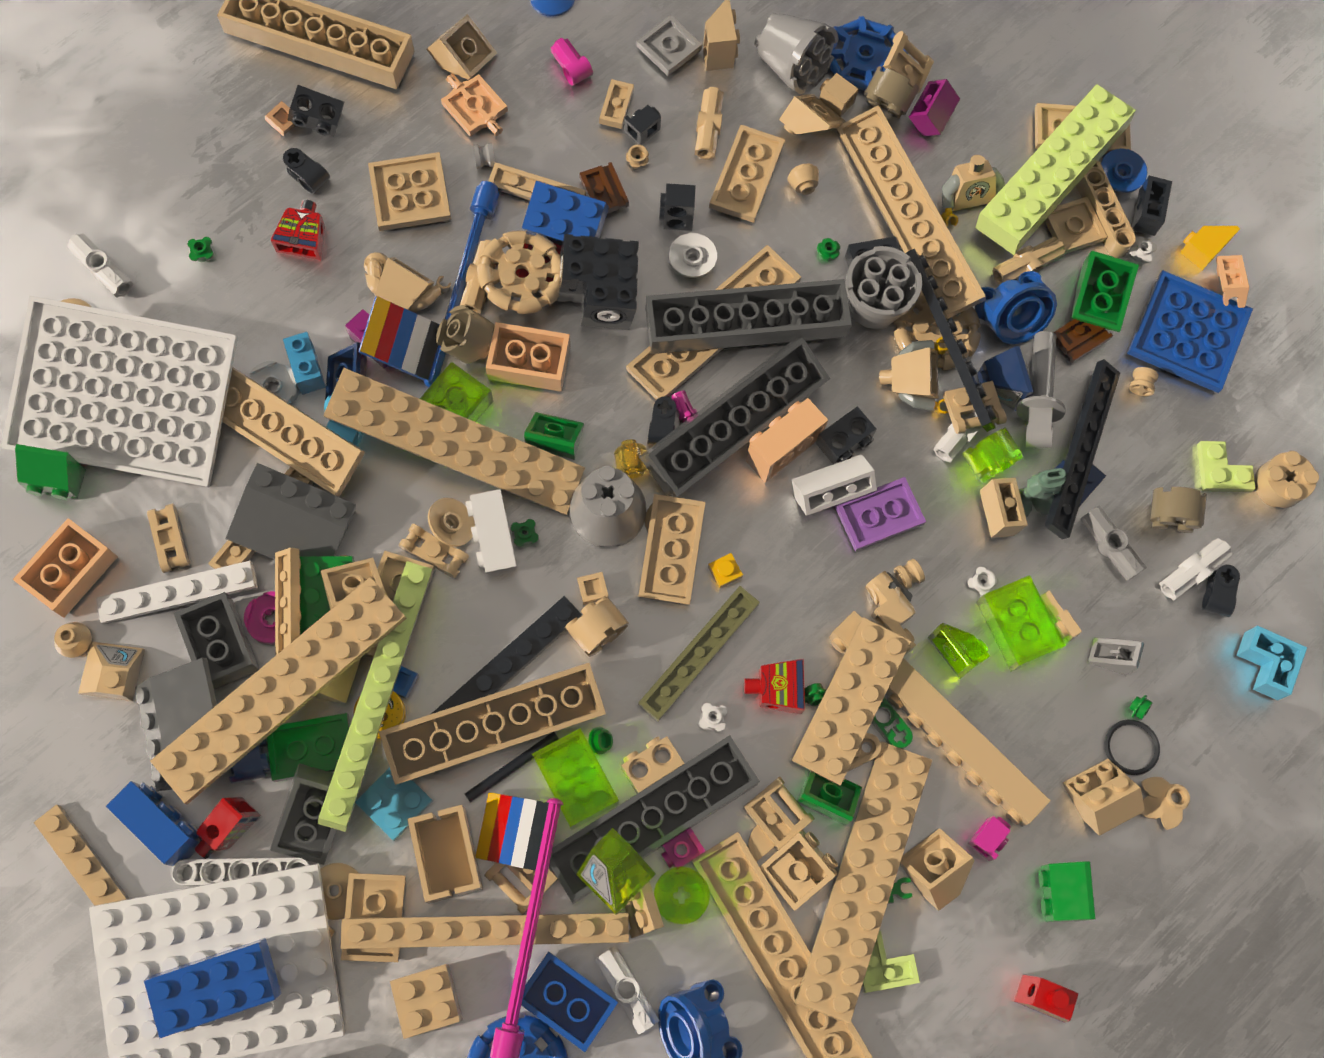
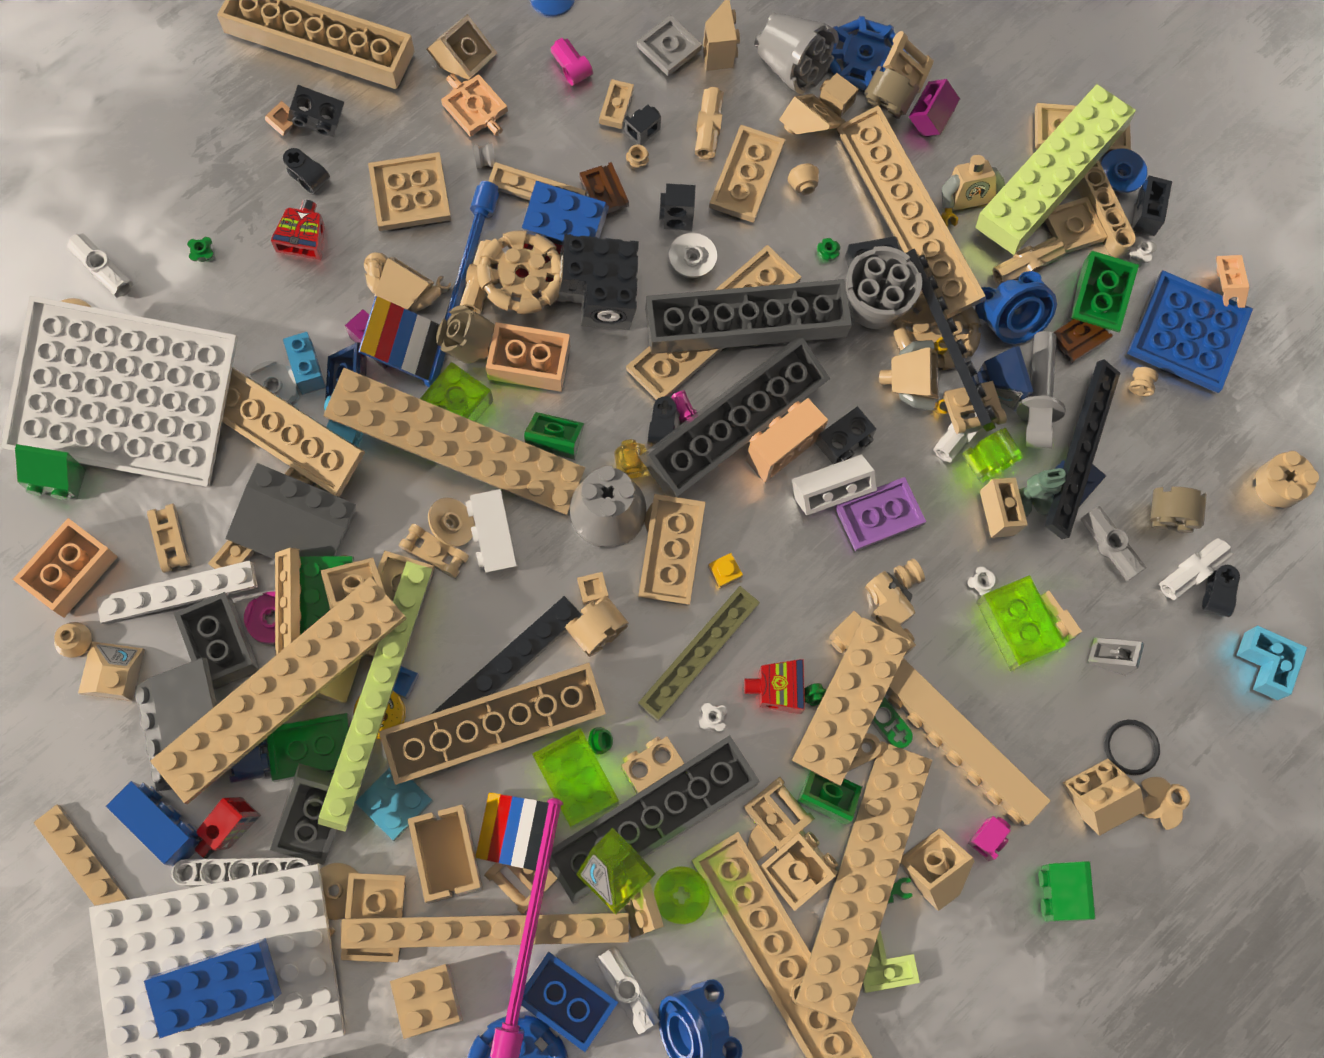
black bar [464,732,560,803] -> none
green plate [511,519,539,547] -> none
dark pink brick [661,827,705,871] -> none
clear neon green slope [928,623,990,679] -> none
red torso [1014,975,1079,1023] -> none
green plate [1129,695,1153,720] -> none
yellow slope [1180,226,1240,270] -> none
yellowish green plate [1197,441,1255,492] -> none

